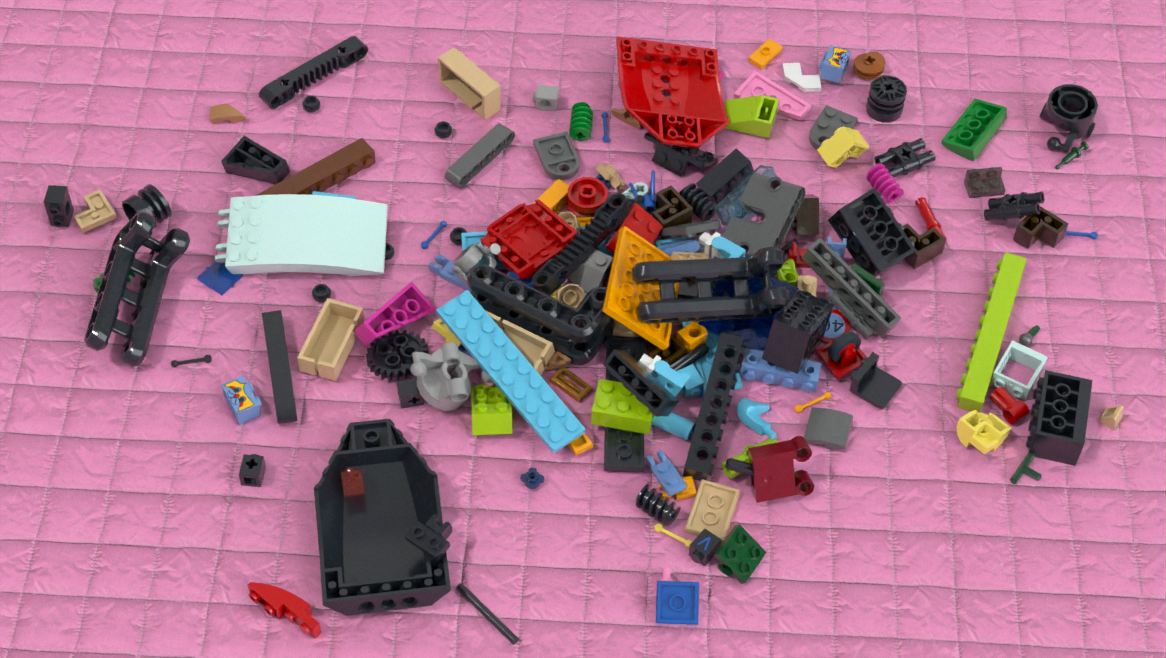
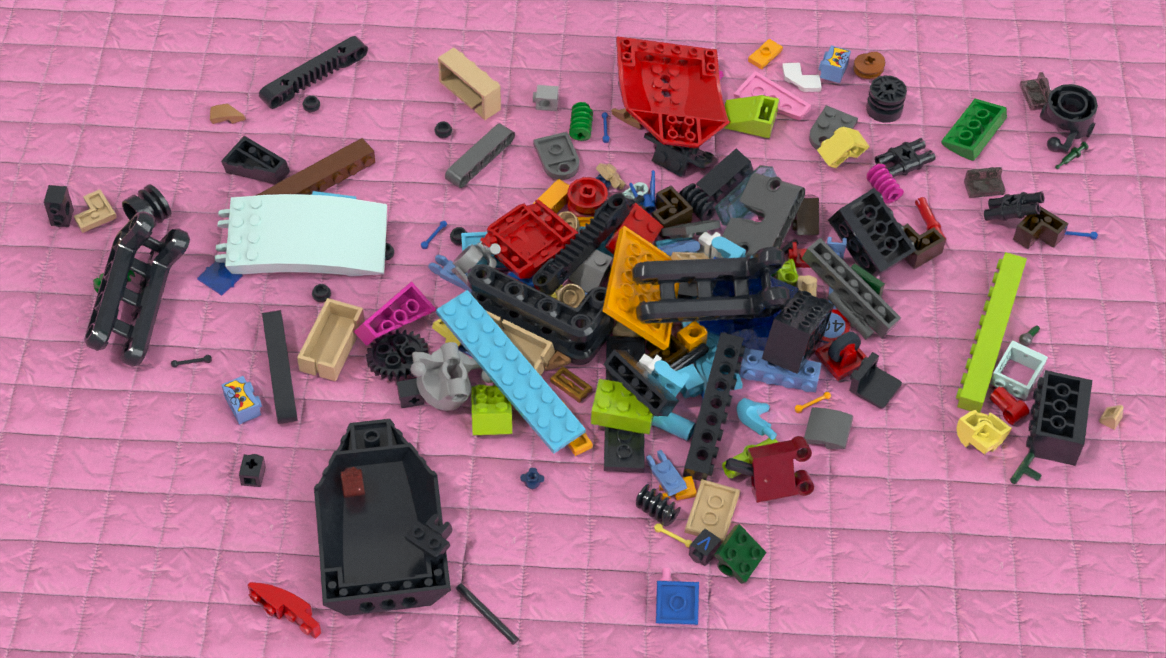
none -> clear smoke bracket [1019,72,1052,111]

